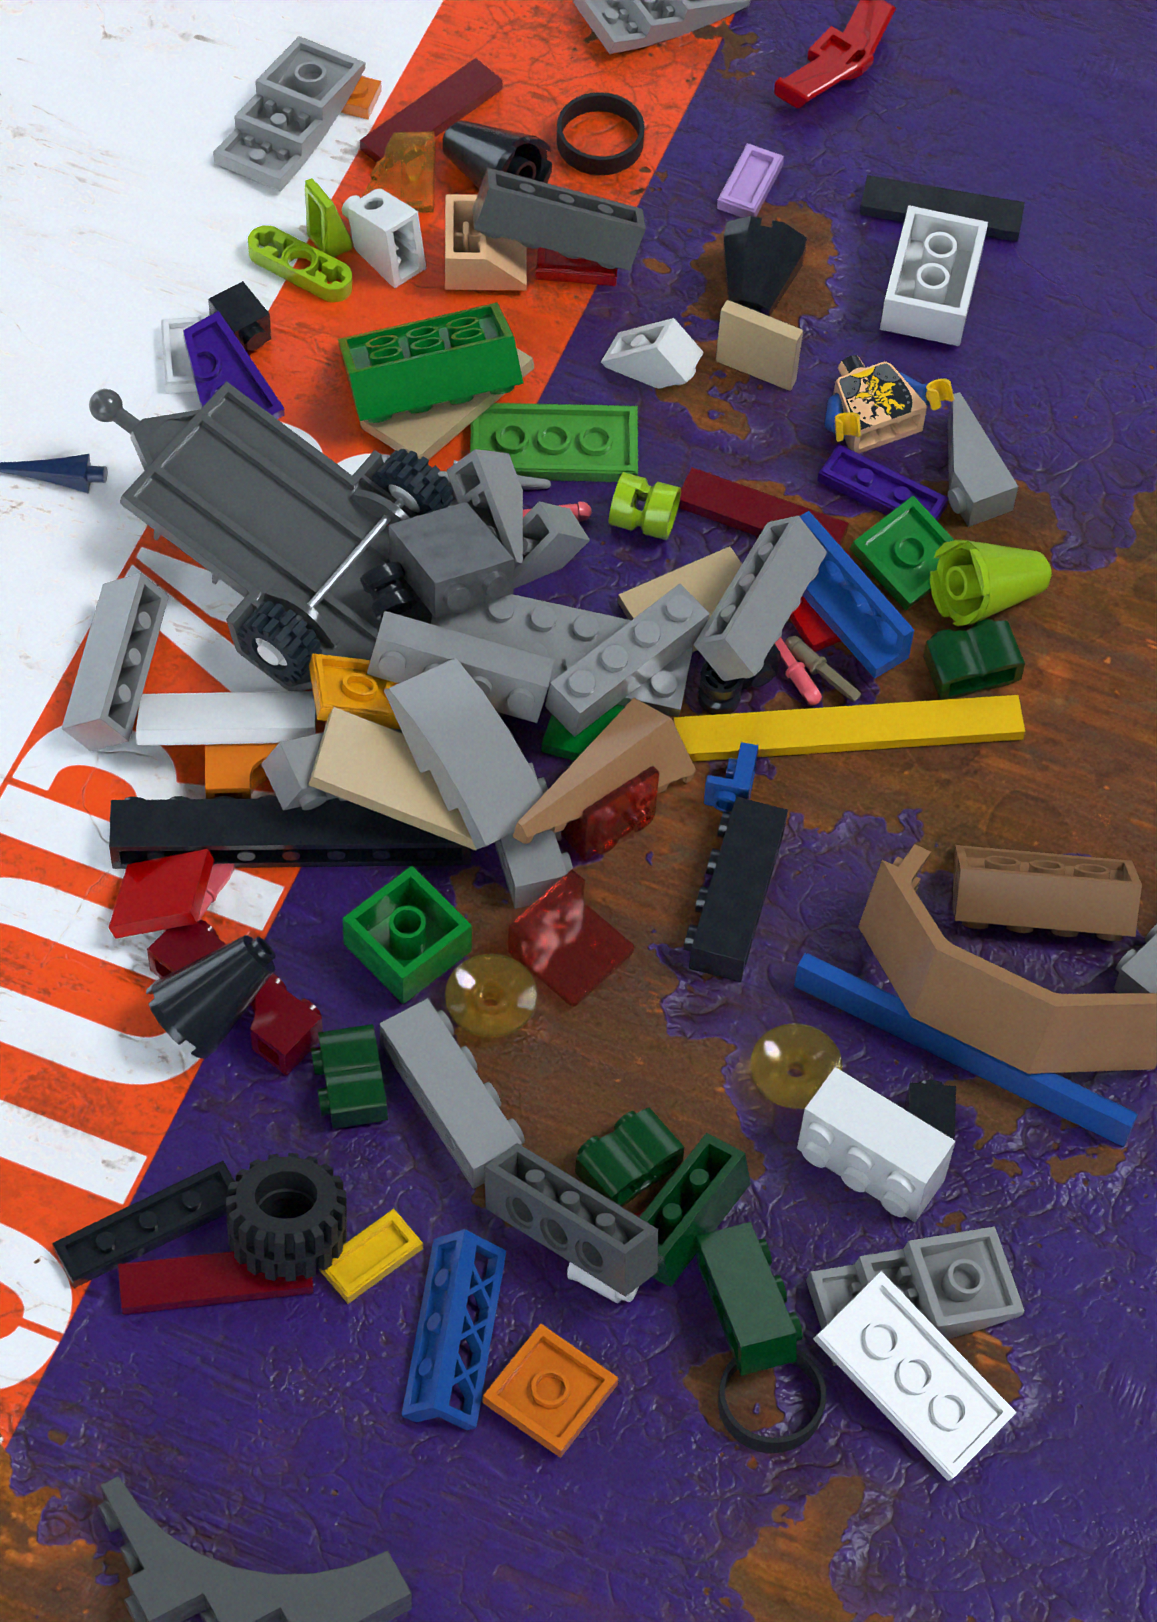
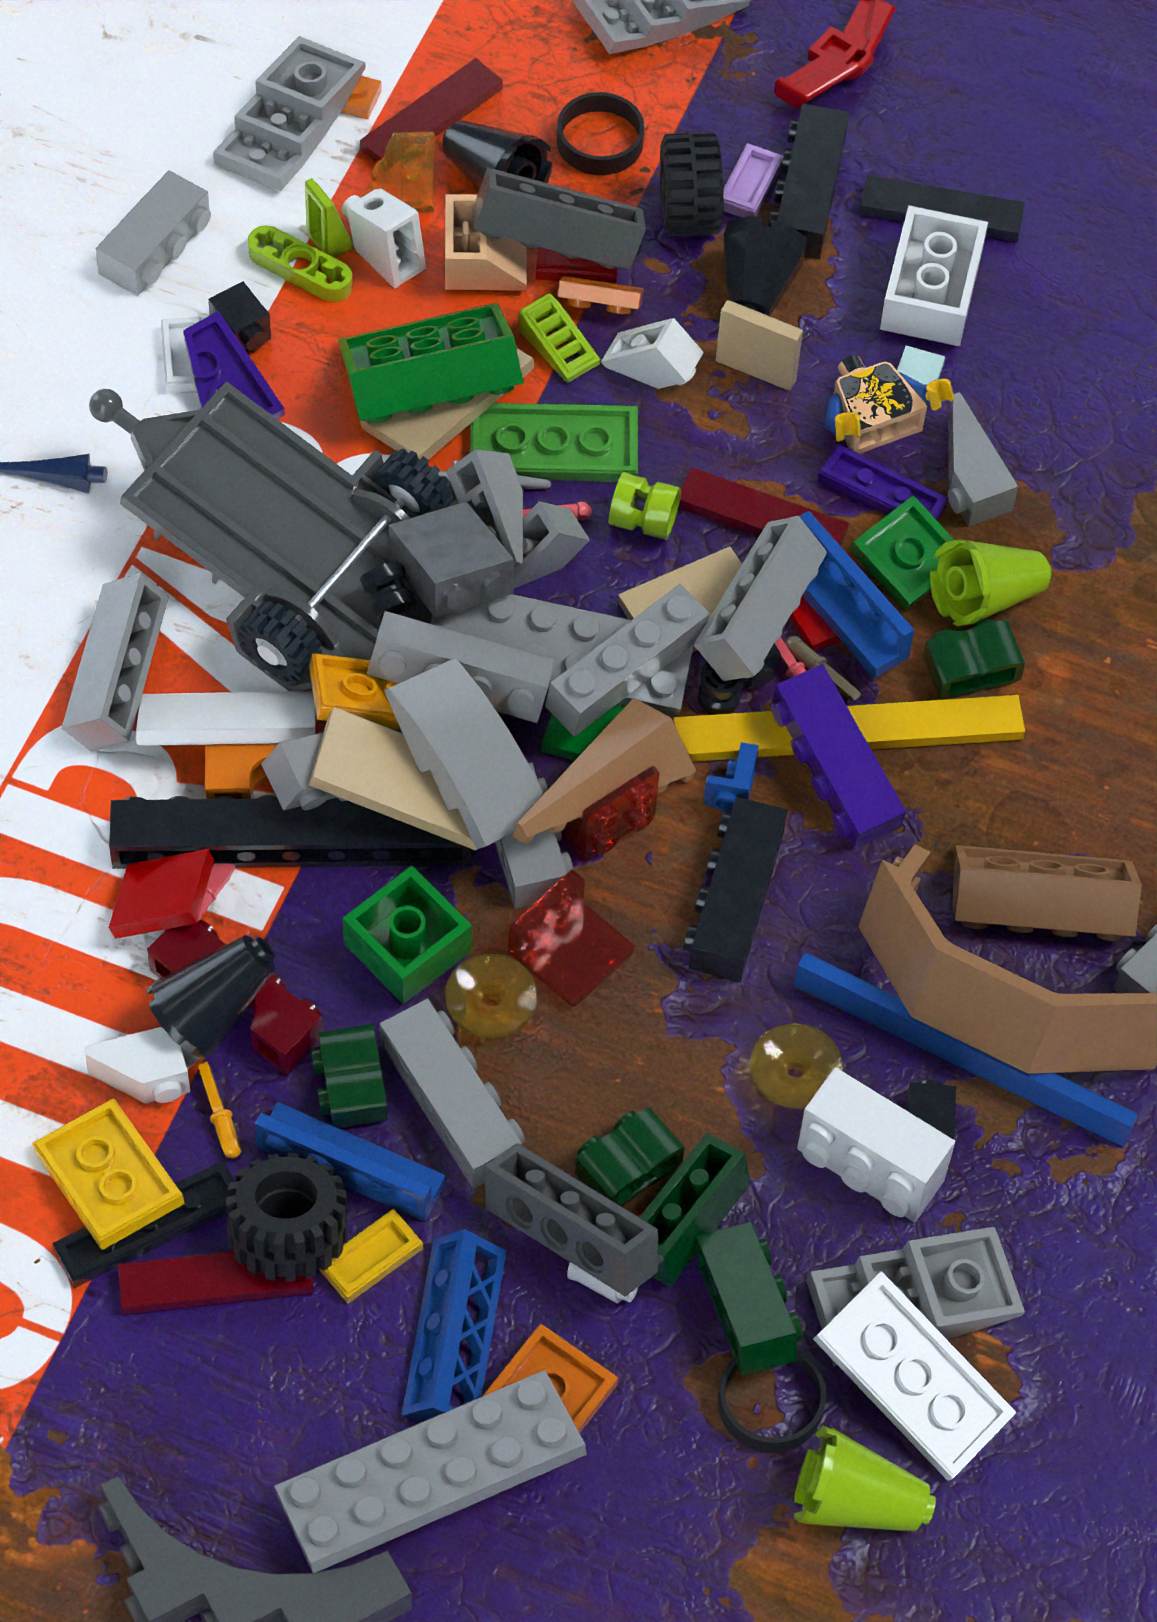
none -> yellow tile [32,1098,185,1250]
none -> white slope [83,1027,190,1104]
none -> light grey brick [95,170,211,296]
none -> light orange piece [198,1061,242,1159]
none -> blue fence [255,1102,446,1222]
none -> light grey plate [274,1370,587,1573]
none -> lime slope [518,293,600,384]
none -> orange plate [557,276,644,314]
none -> black tyre [660,132,724,236]
none -> black brick [768,104,849,259]
none -> dark purple brick [770,664,906,849]
none -> lime cone [794,1426,936,1532]
none -> light aqua tile [897,346,945,384]

